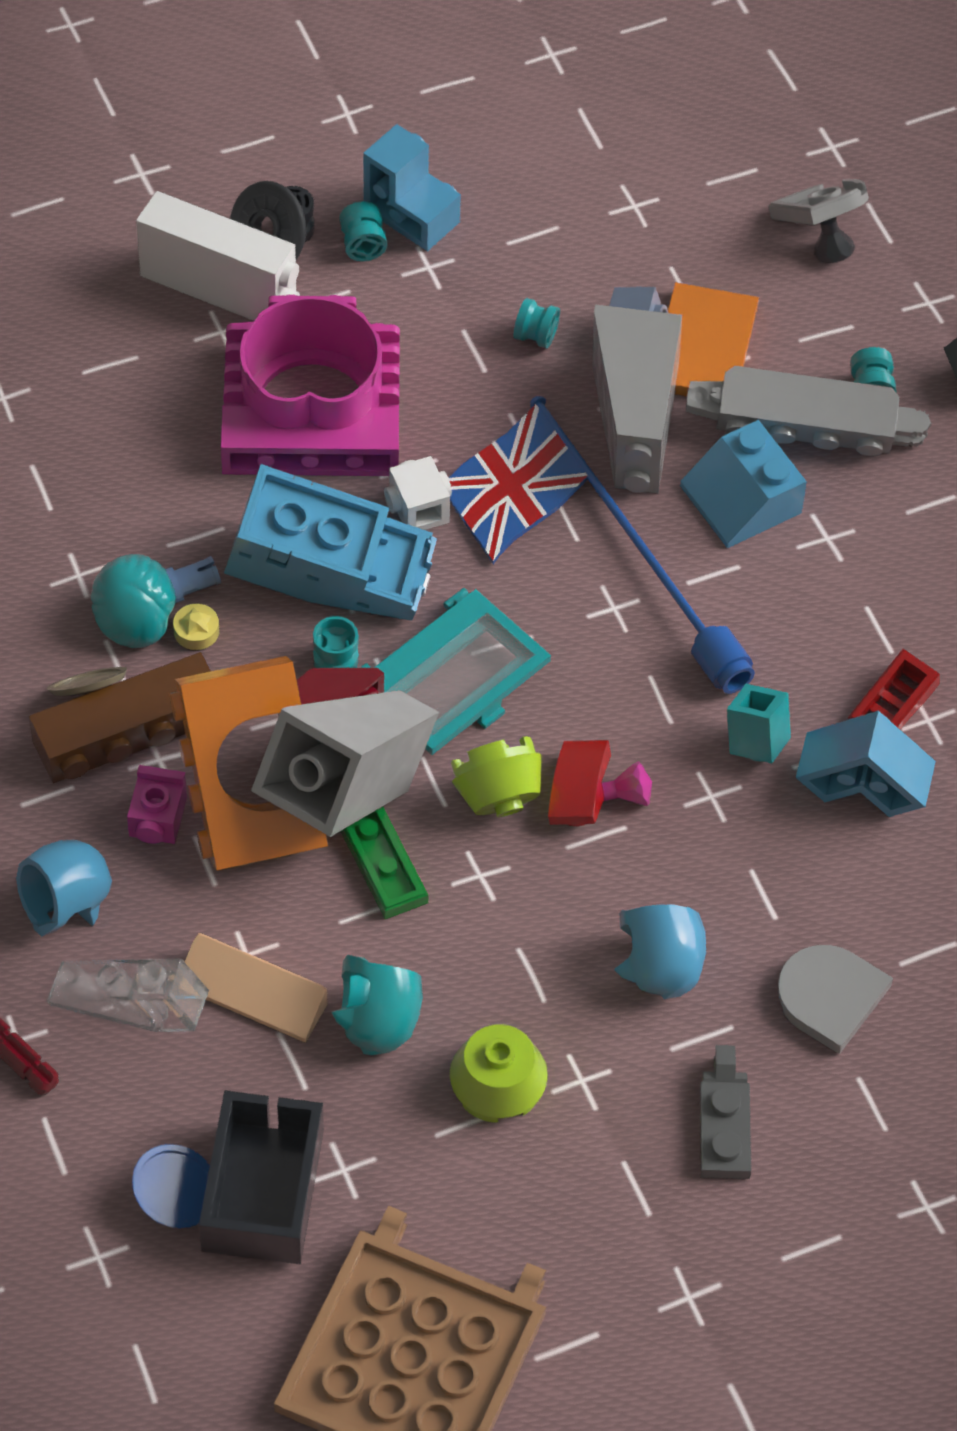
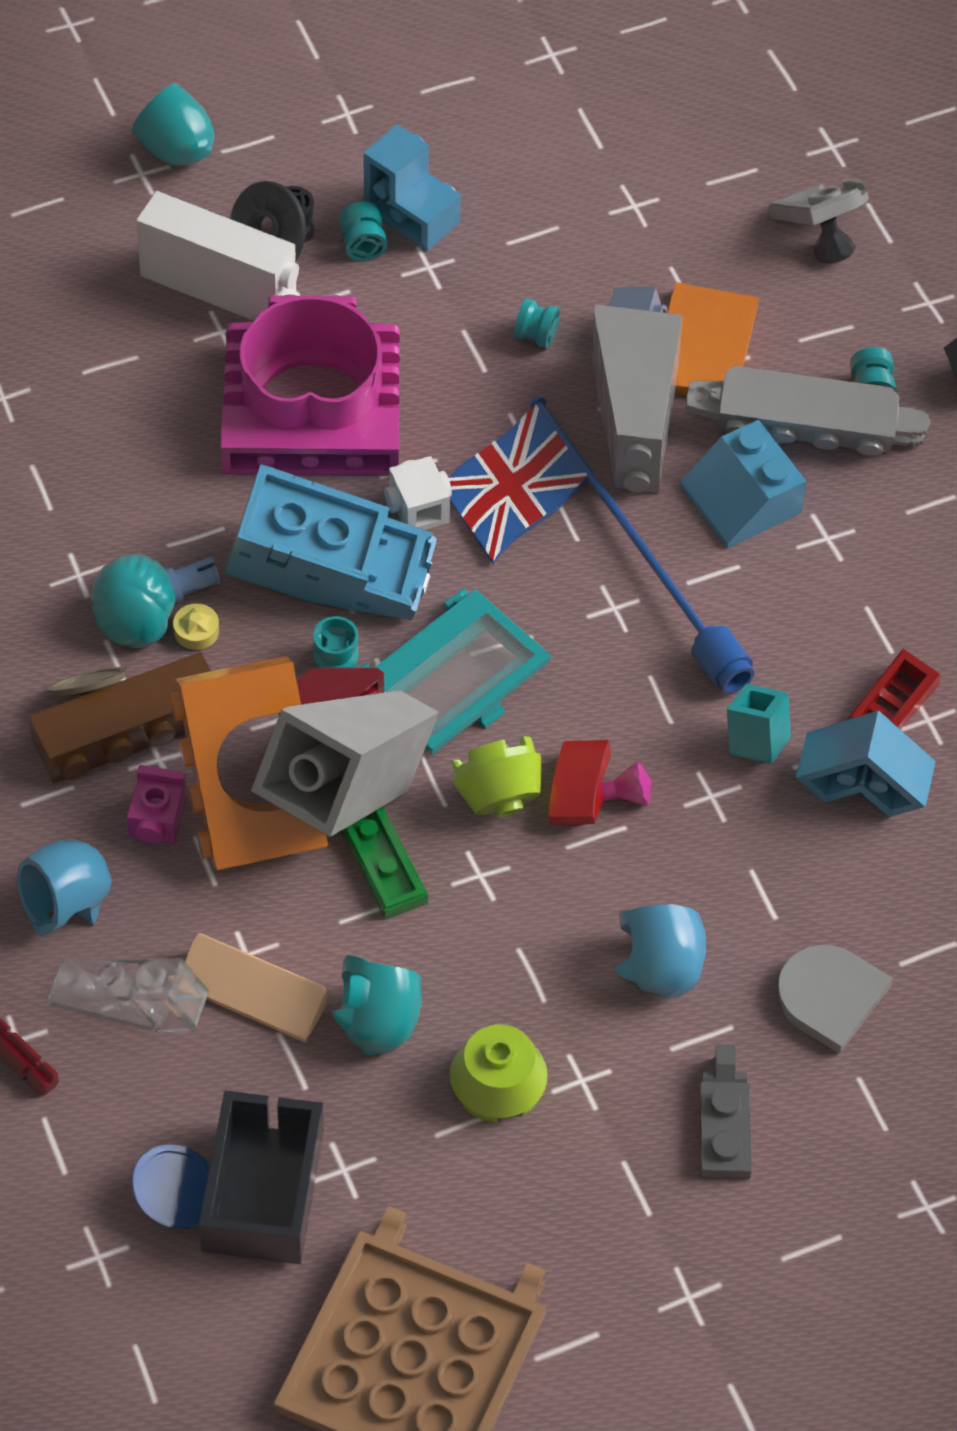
none -> teal piece [131,83,215,166]

